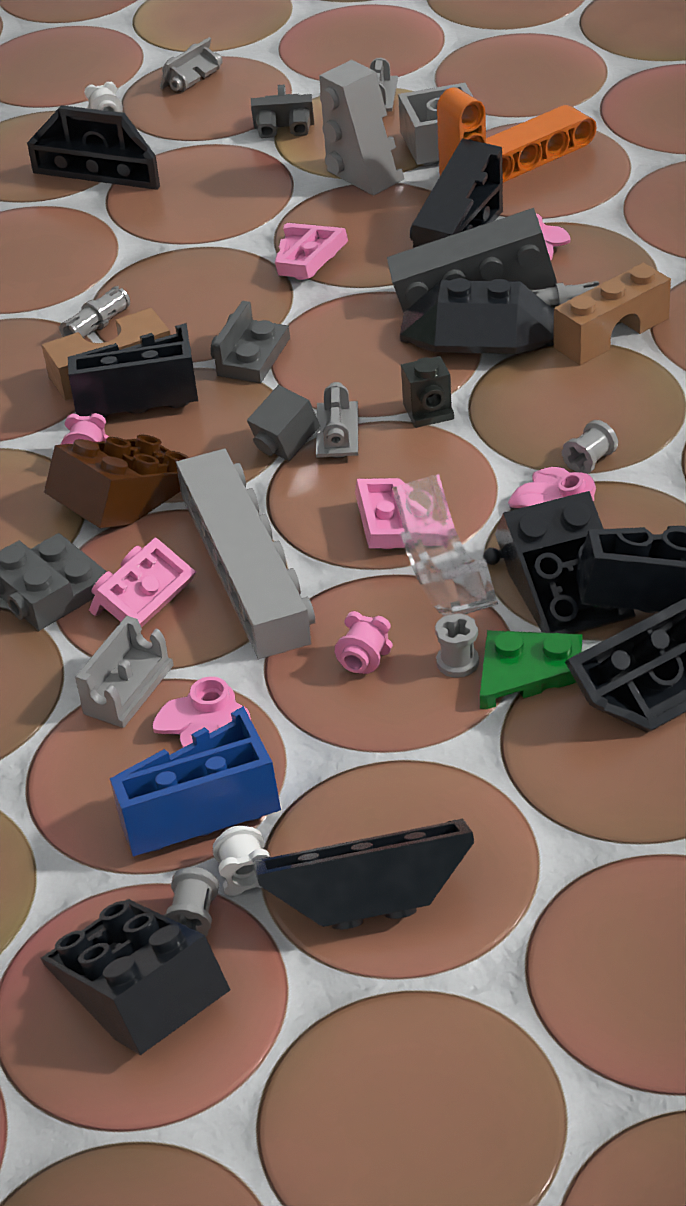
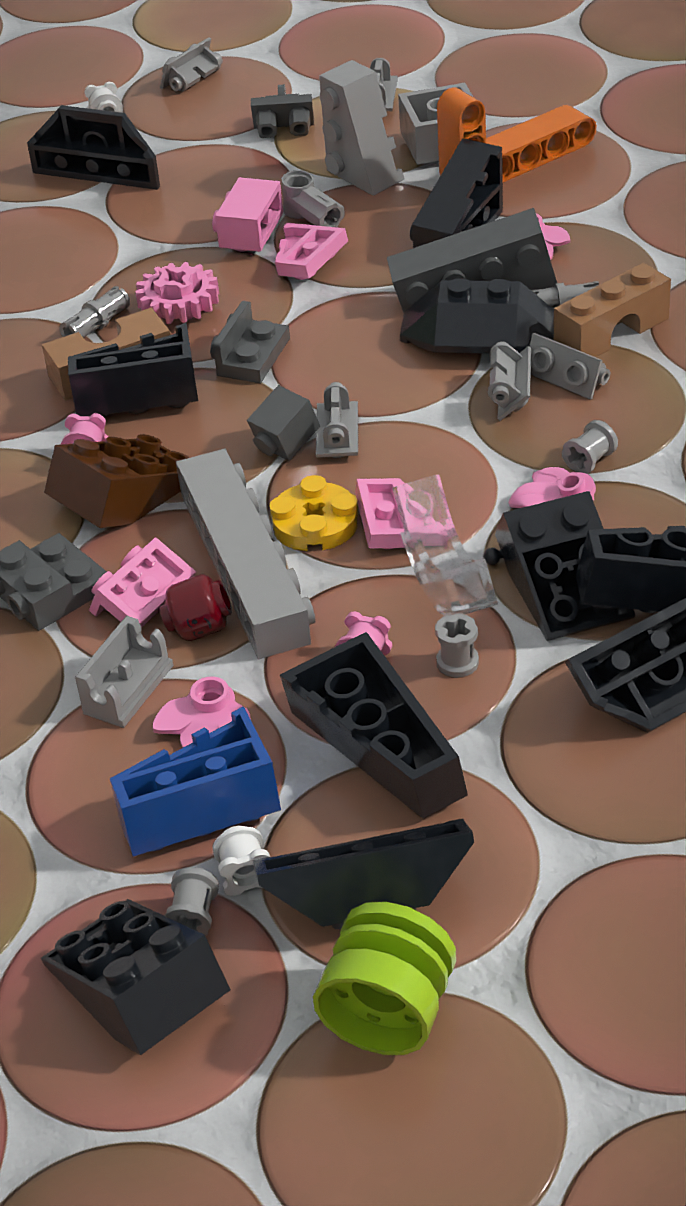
pearl dark grey brick [401,356,454,428] -> none
green wing [480,630,583,709] -> none
none -> bright pink gear [135,262,219,324]
none -> dark red head [160,574,232,641]
none -> bright pink brick [212,177,283,252]
none -> yellow plate [269,475,358,551]
none -> black wedge [280,632,468,819]
none -> light grey piece [281,170,345,227]
none -> lime wheel [313,902,456,1055]
none -> light grey hinge [488,342,531,421]
none -> light grey hinge [529,333,611,399]

